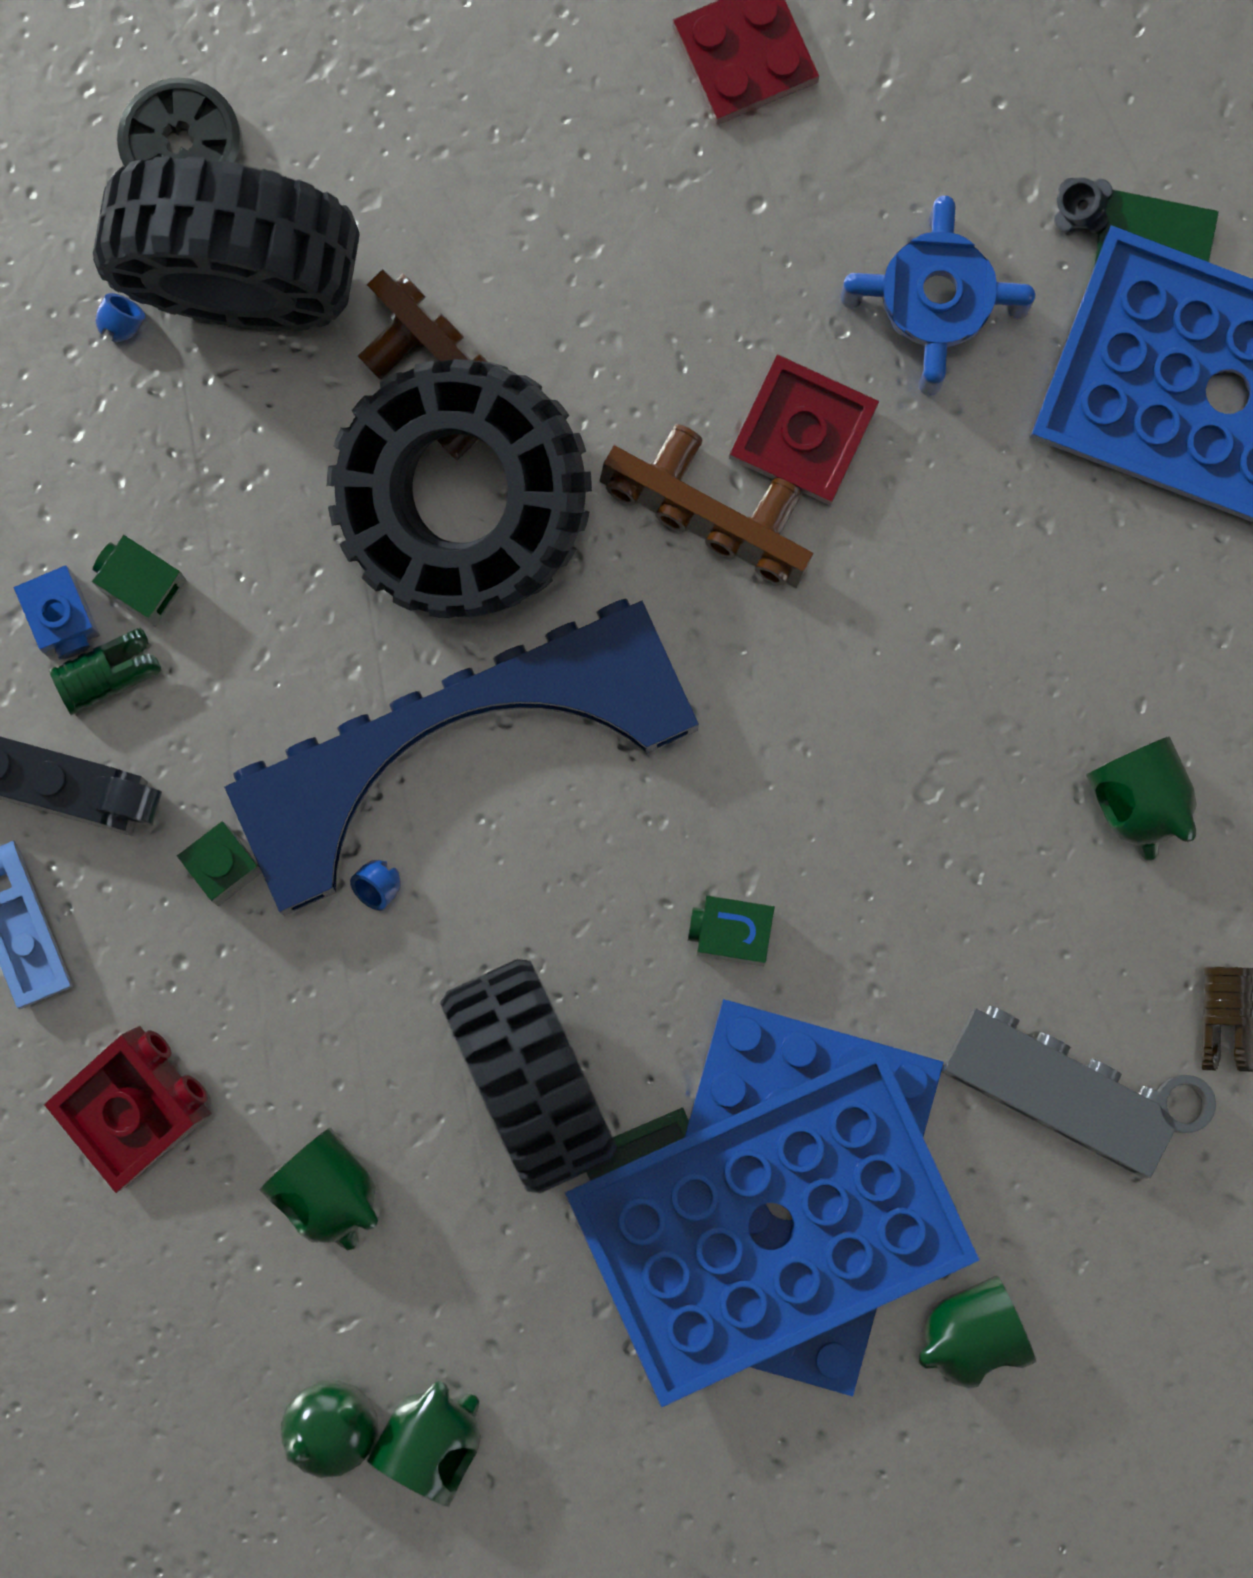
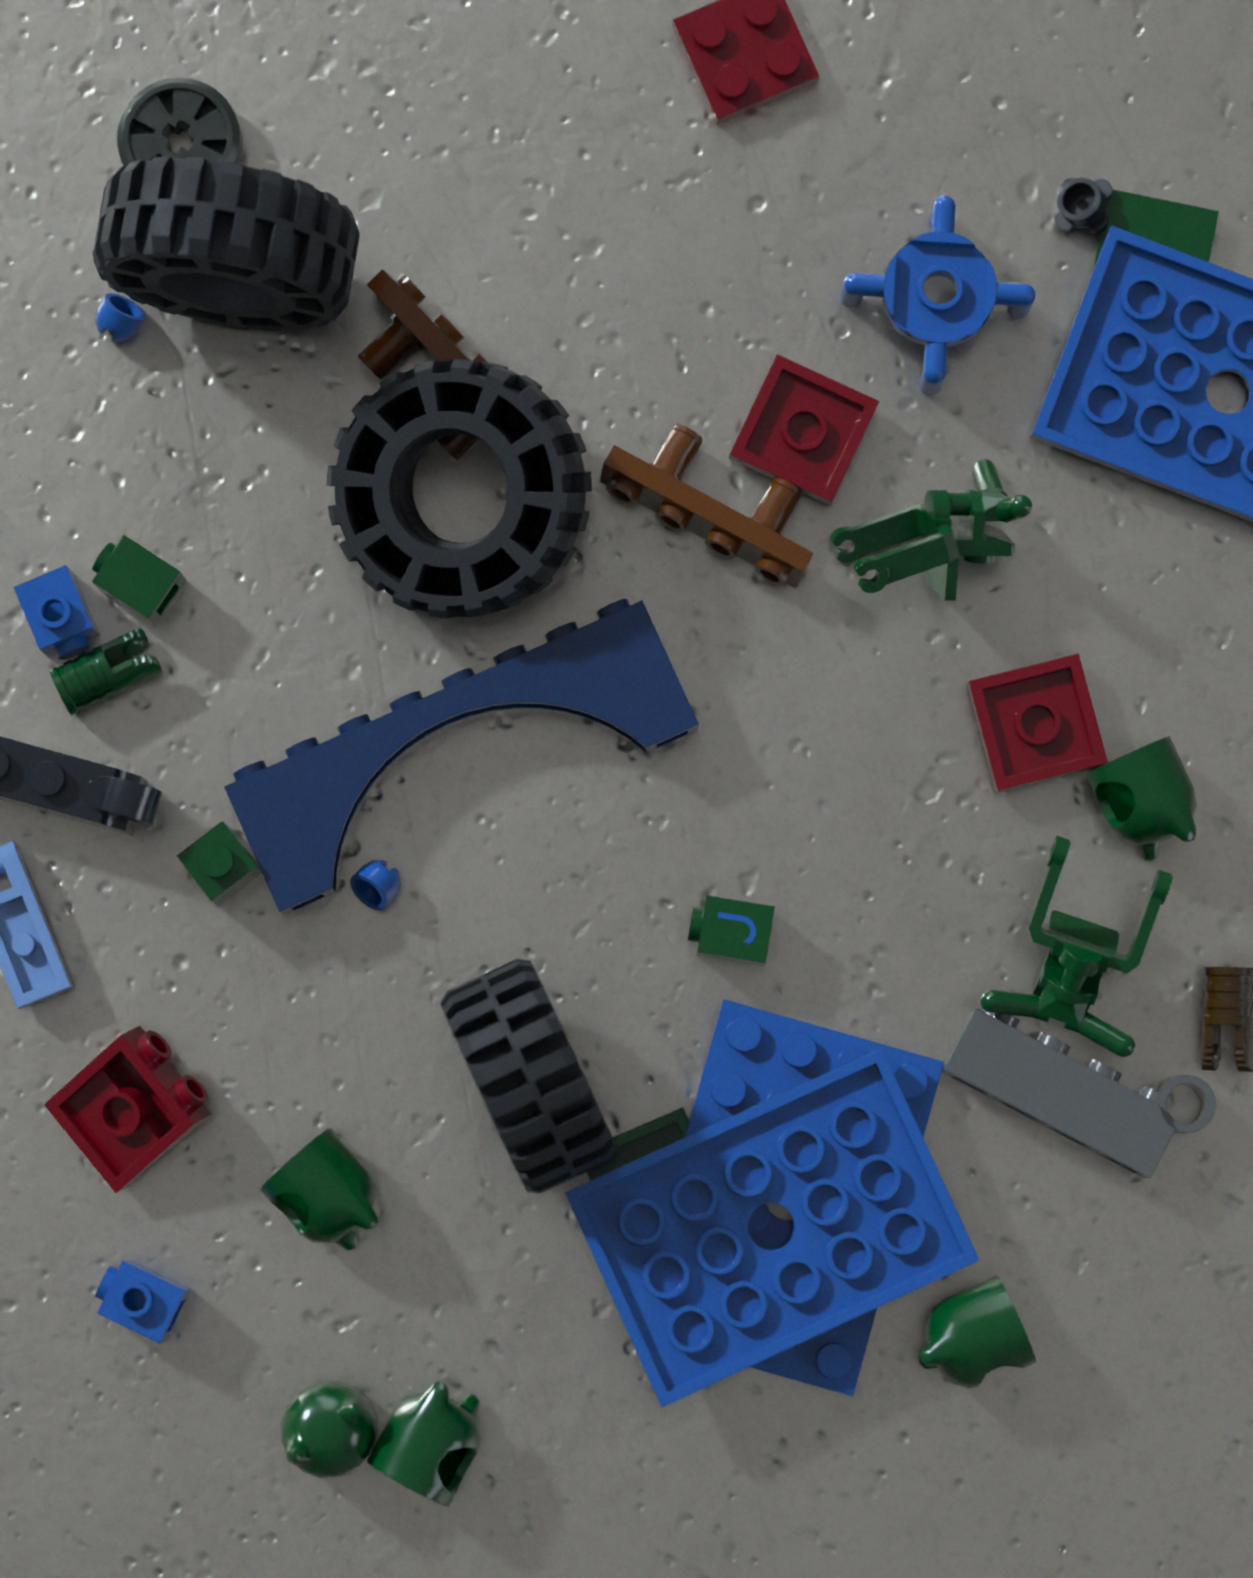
none -> blue brick [95,1259,191,1344]
none -> dark green piece [830,459,1032,601]
none -> dark red plate [967,653,1108,793]
none -> dark green piece [980,835,1173,1057]

